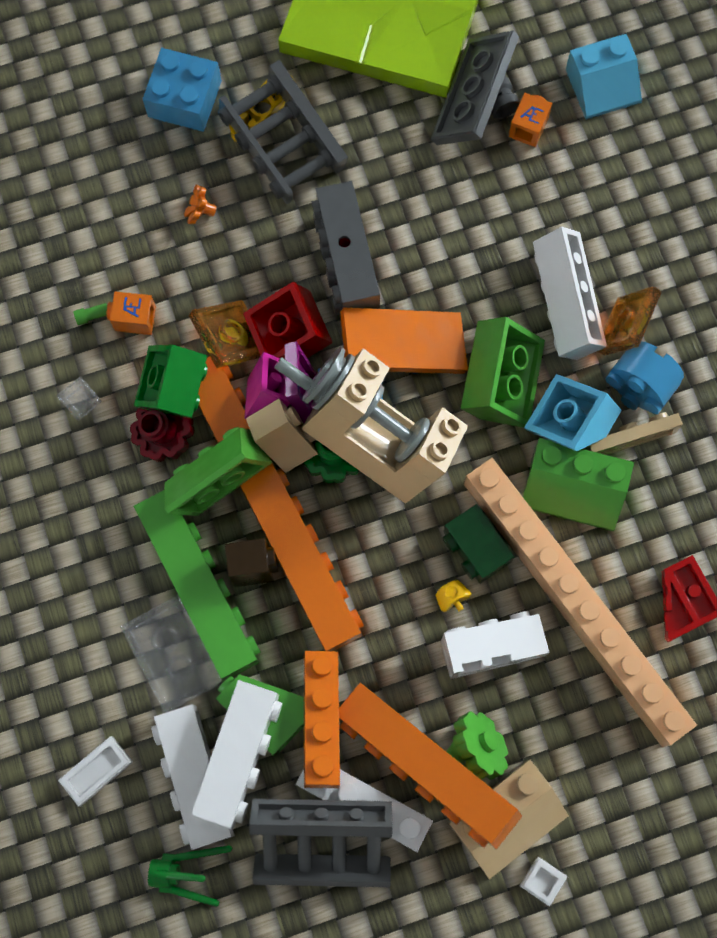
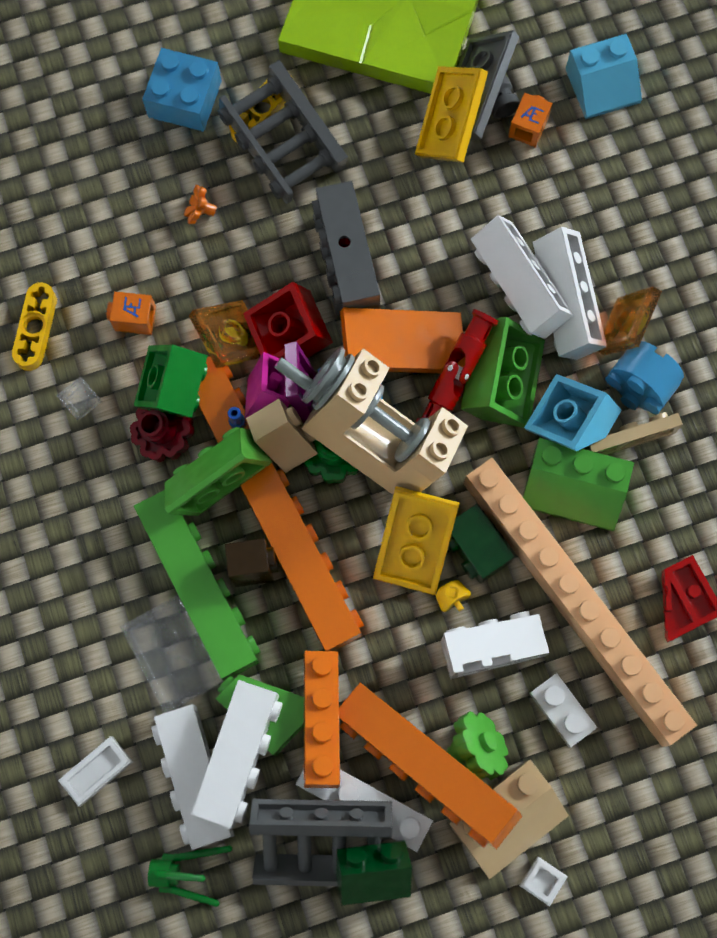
bright green piece [73,303,107,326] -> none
none -> yellow beam [12,282,57,371]
none -> blue piece [228,407,246,429]
none -> dark green brick [336,841,412,906]
none -> yellow tile [373,486,459,595]
none -> yellow tile [415,66,488,163]
none -> red piece [416,309,499,422]
none -> white brick [471,215,574,339]
none -> white plate [529,673,598,748]

